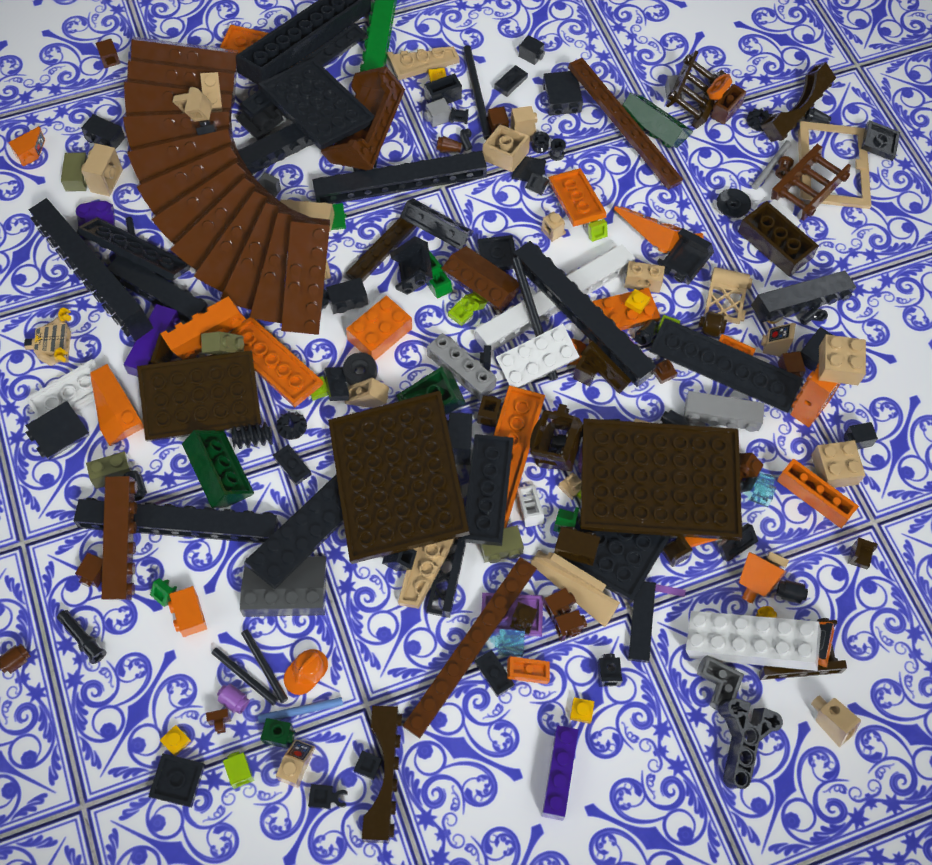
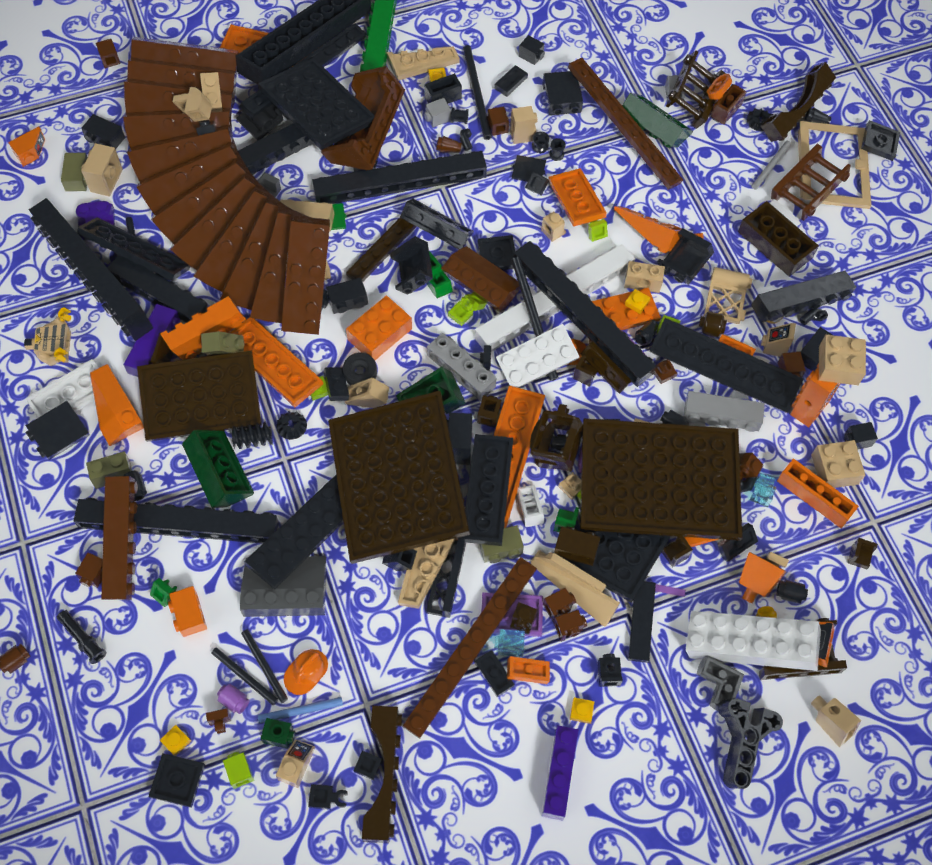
black plate [273,444,312,486] -> none
tan brick [483,124,530,172] -> none
black dish [716,189,751,218] -> none
reddish brown bush [775,156,794,179] -> none

